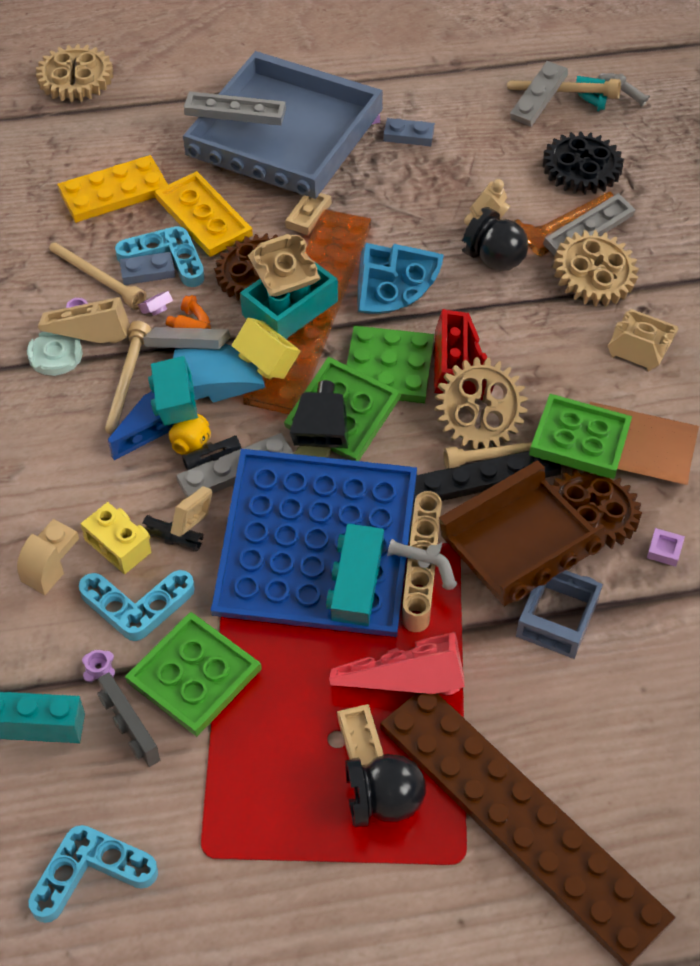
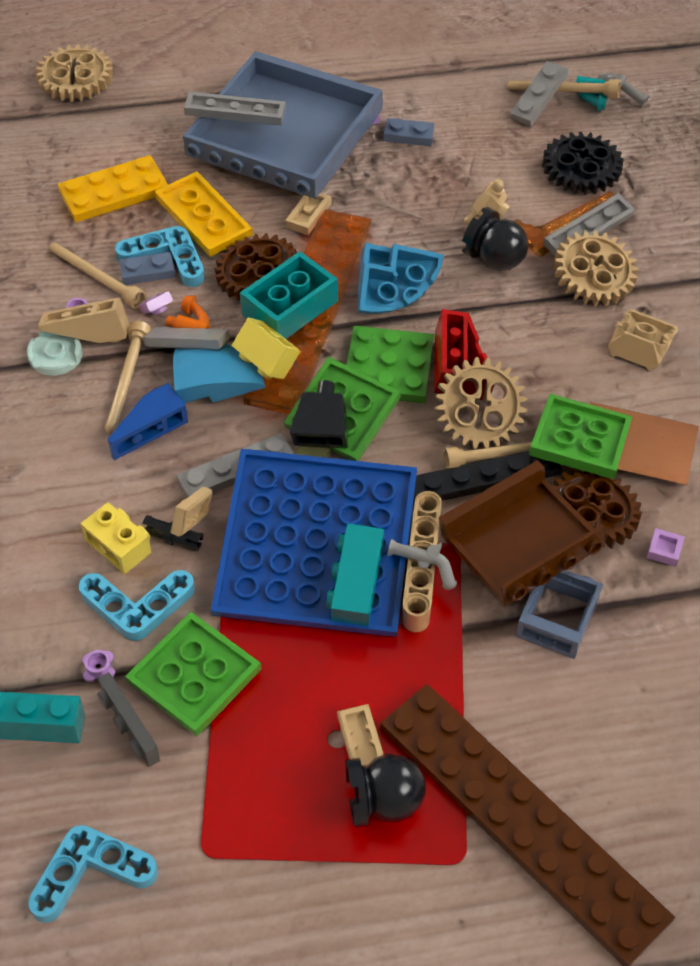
tan brick [17,519,79,595] -> none
teal brick [148,356,198,426] -> none
yellow head [168,413,211,455] -> none
black pin [182,435,241,470] -> none
tan slope [248,234,321,296] -> none
coral wedge [329,632,465,695] -> none

